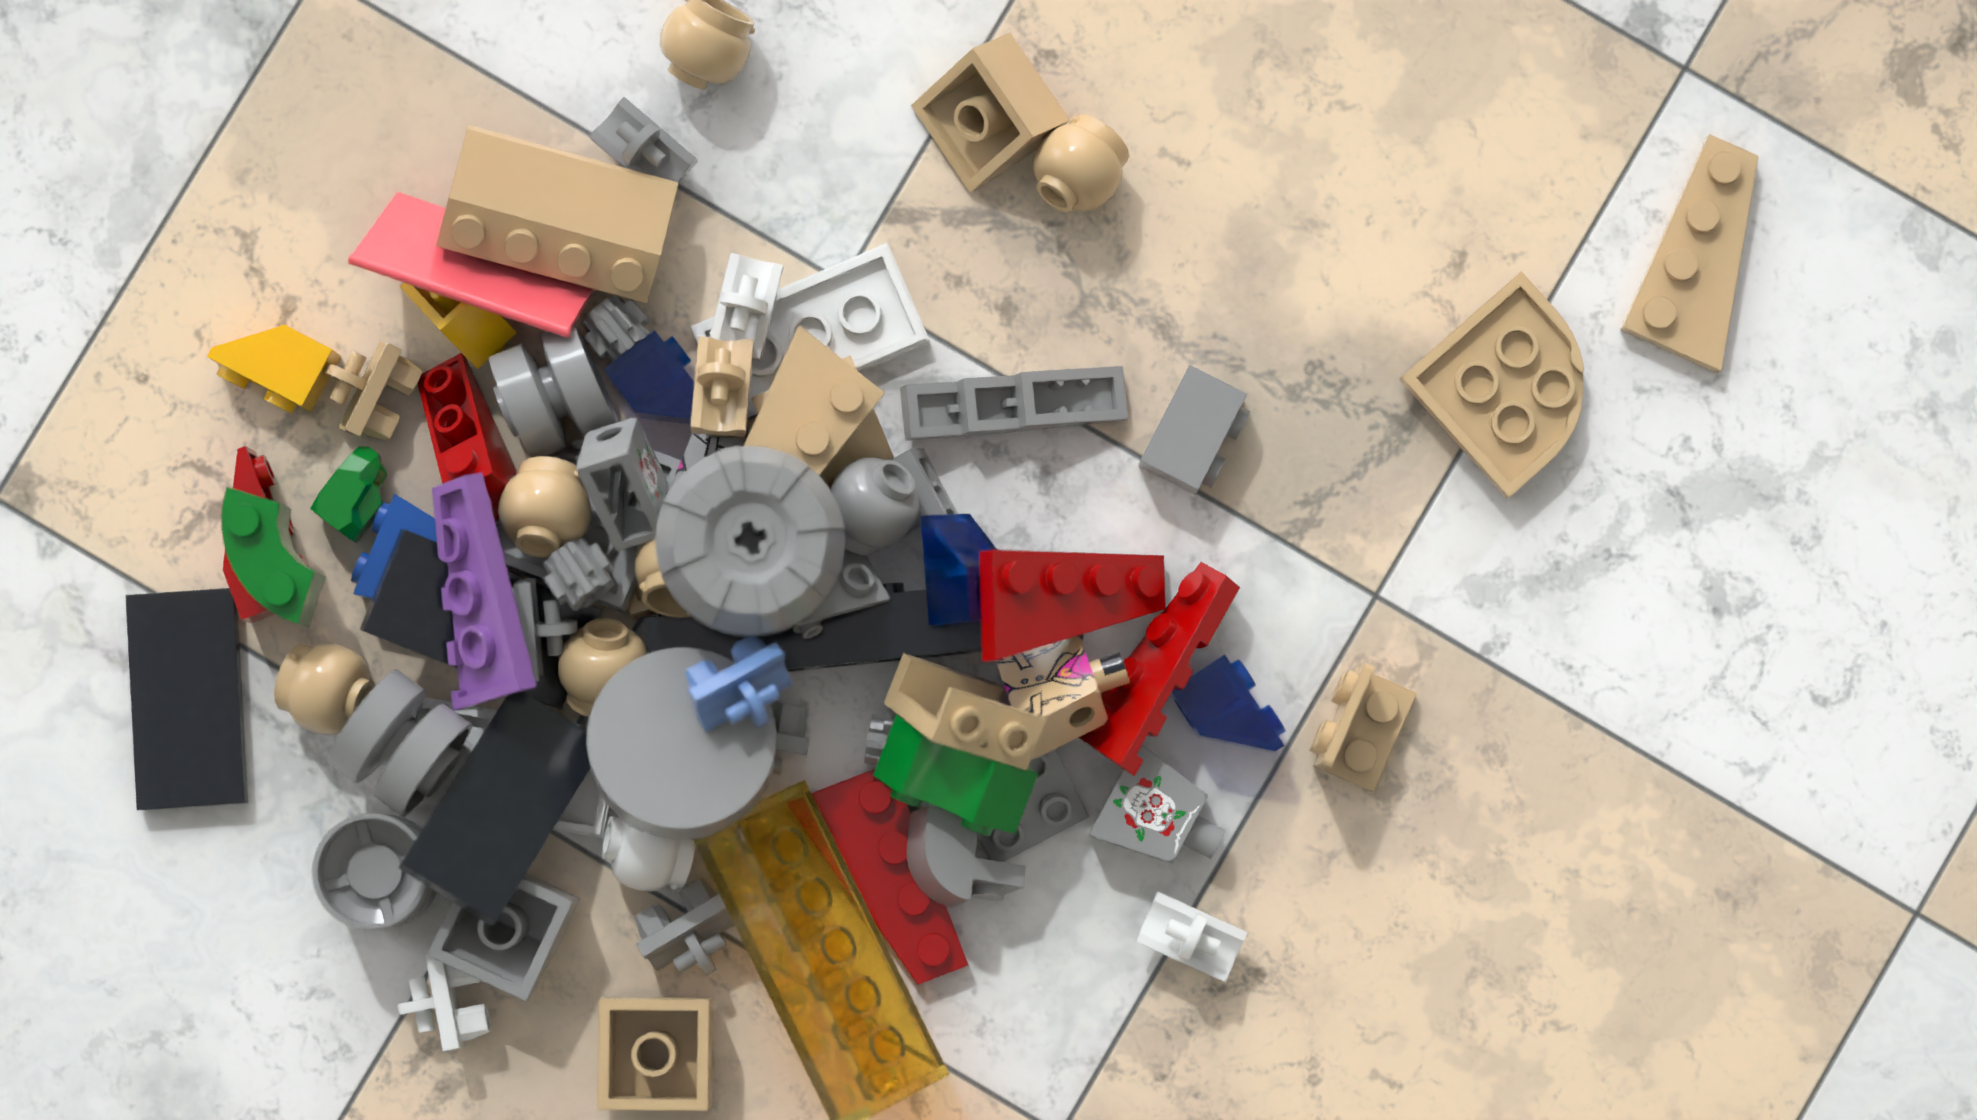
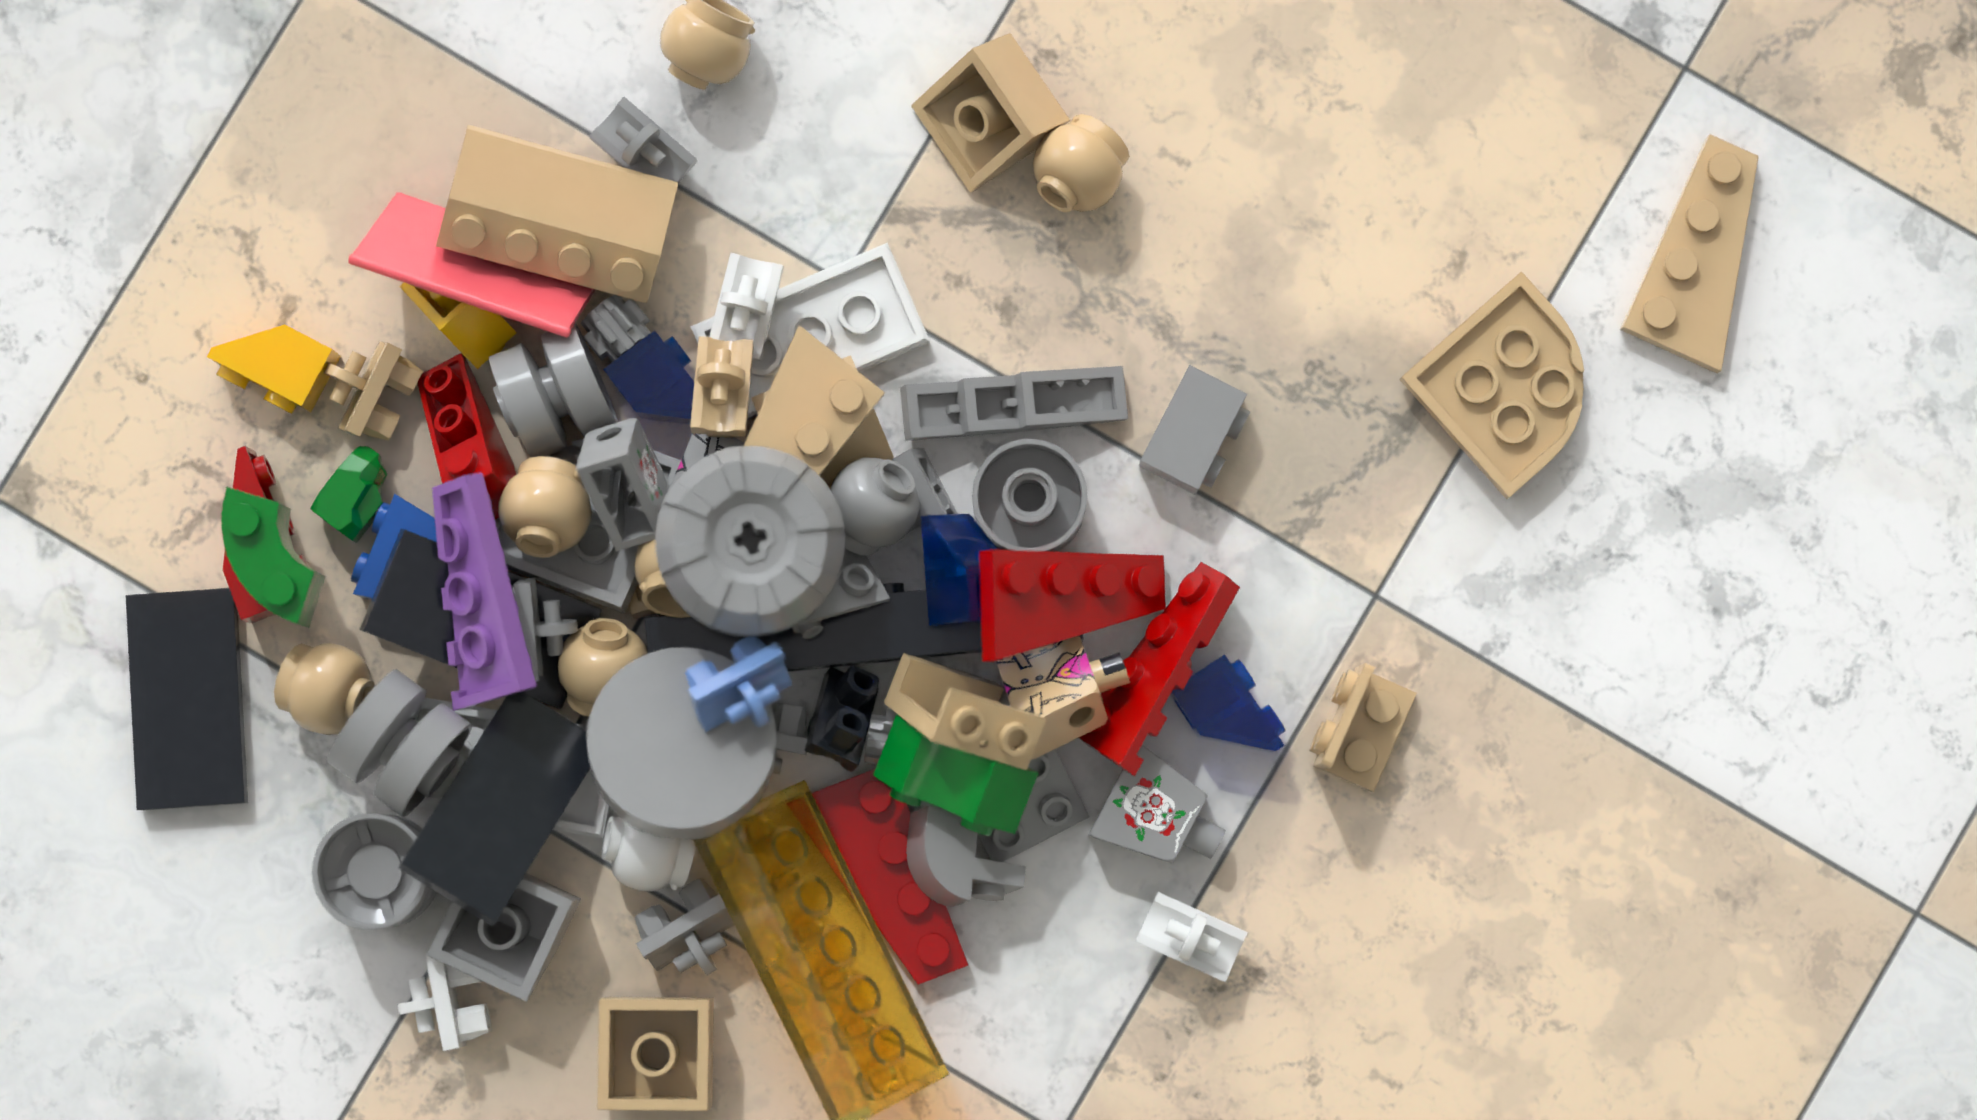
light grey gear [543,538,615,611] -> none
none -> black hips [804,666,880,772]
none -> light grey wheel [972,439,1087,552]

